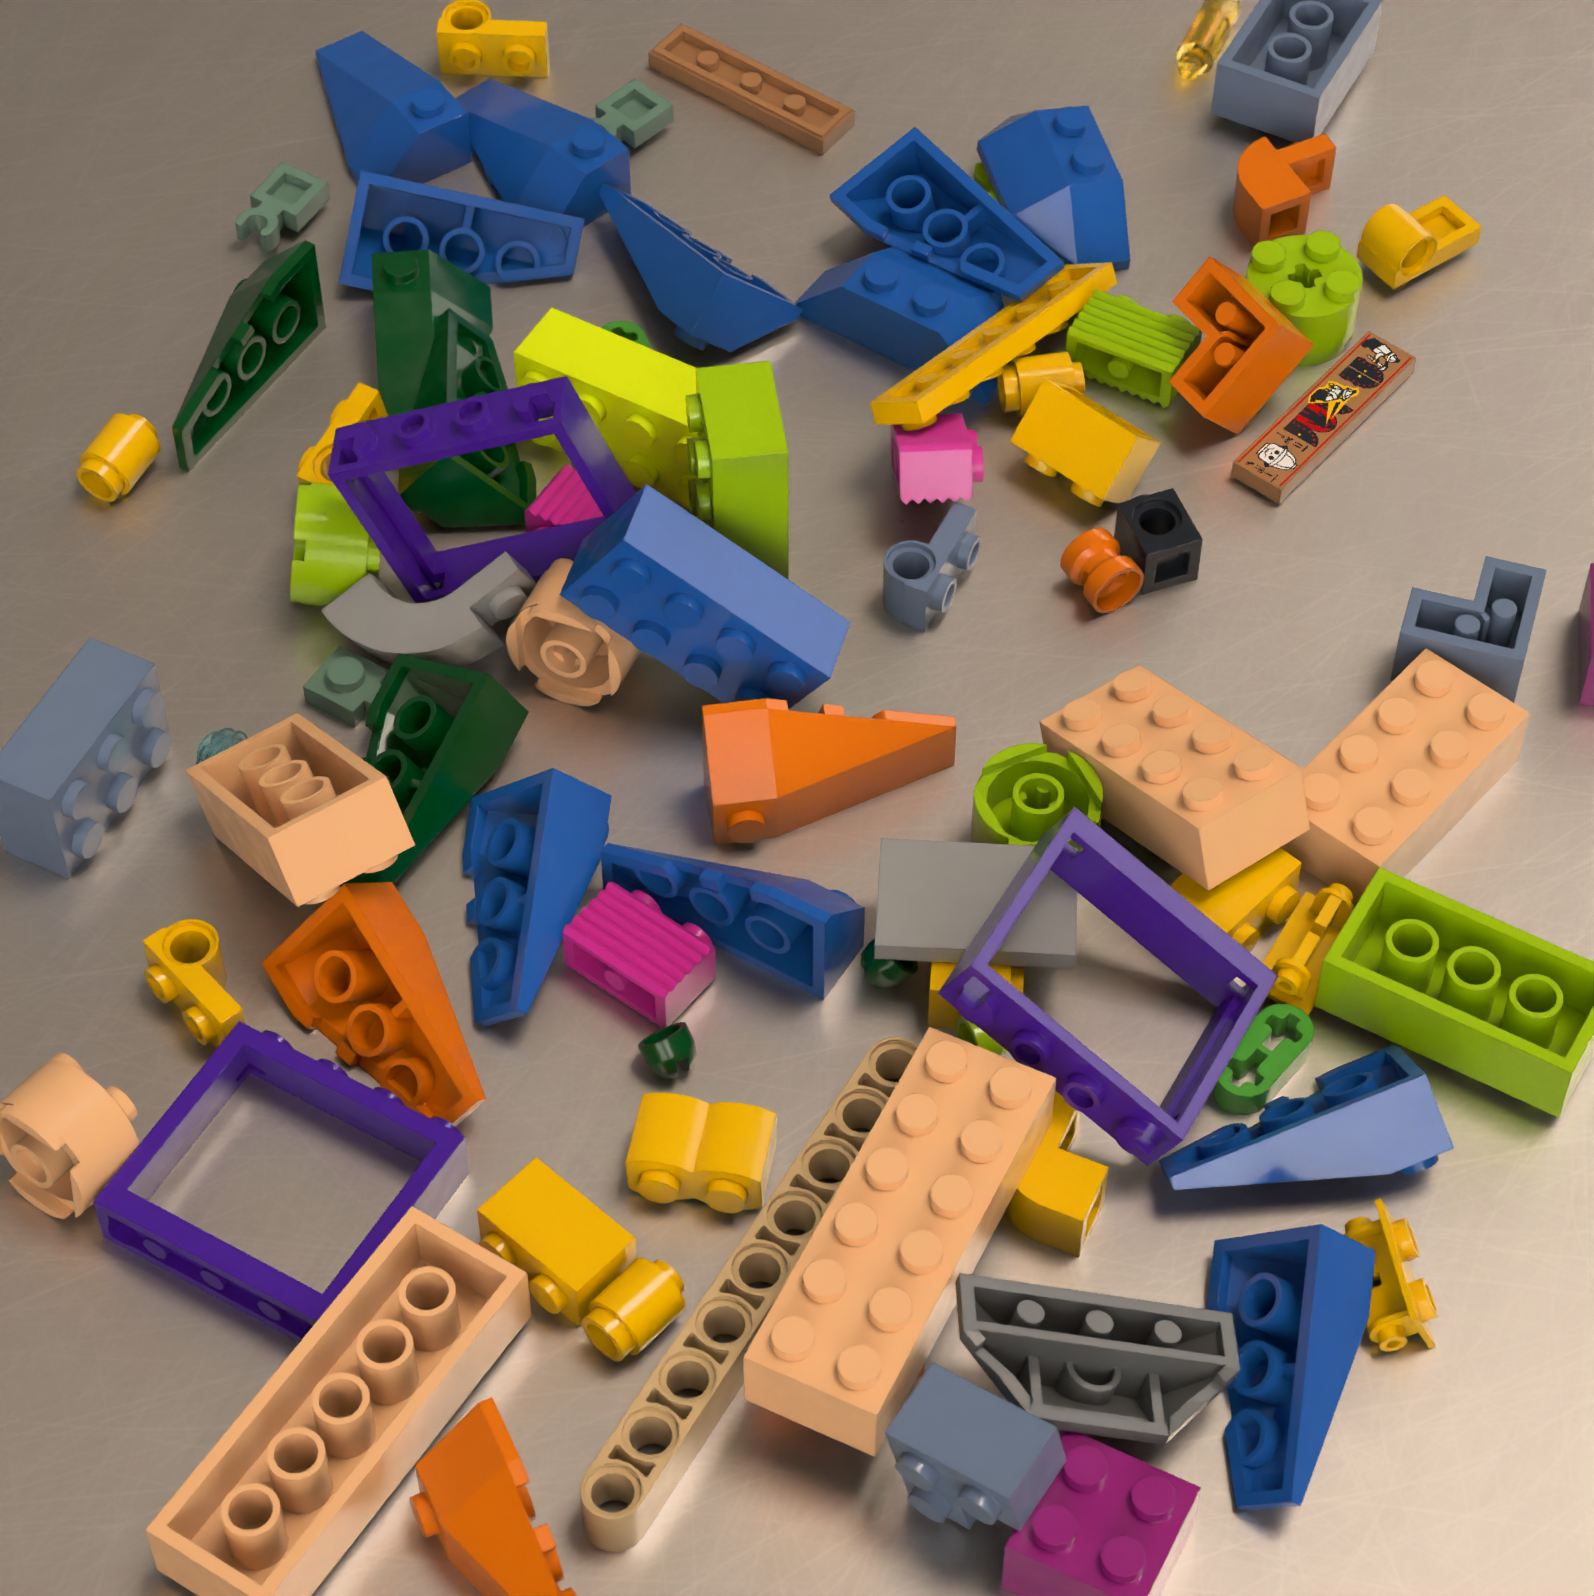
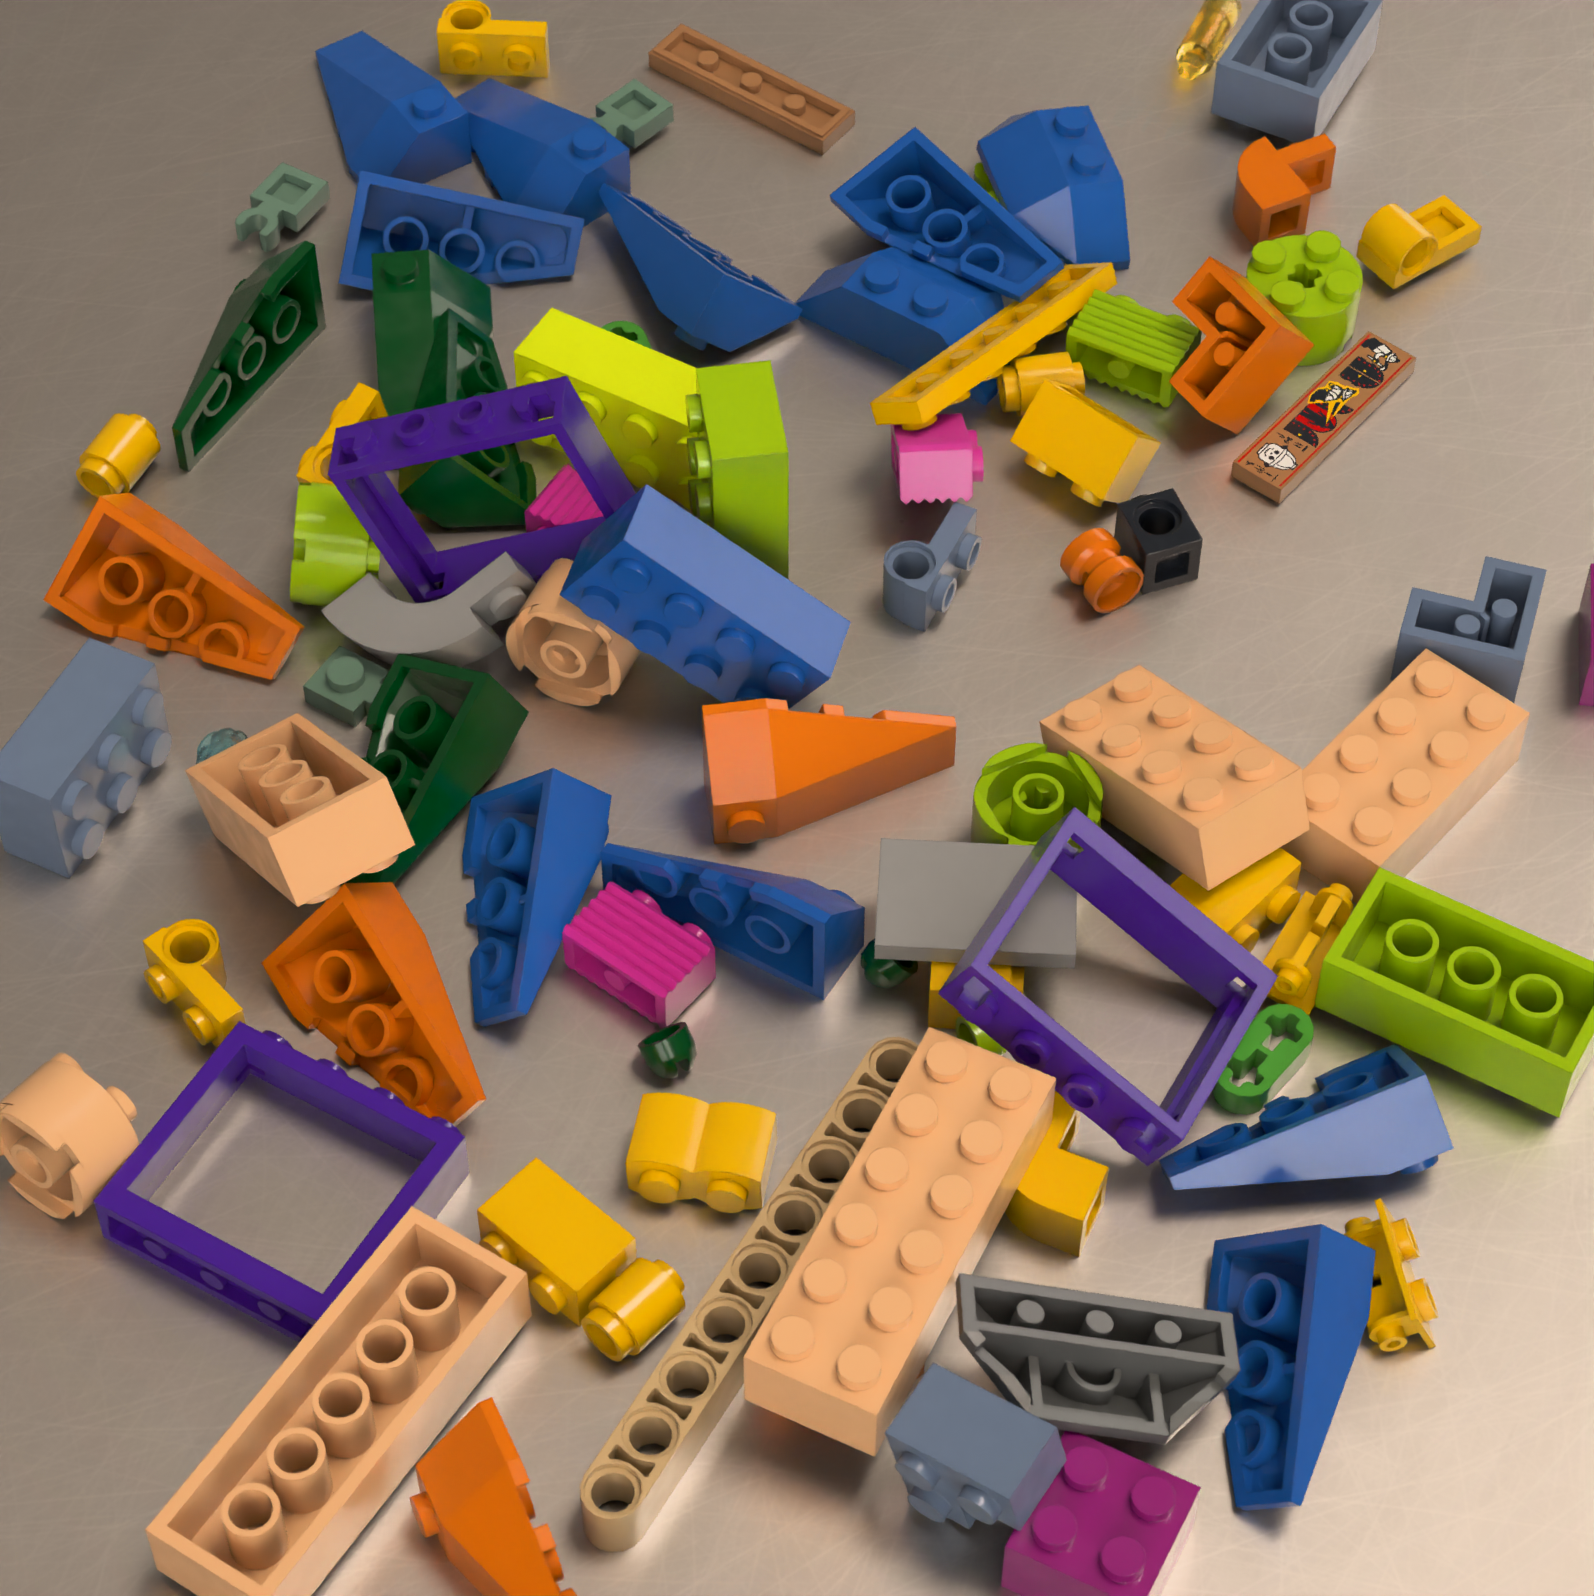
none -> orange wedge [43,492,305,680]

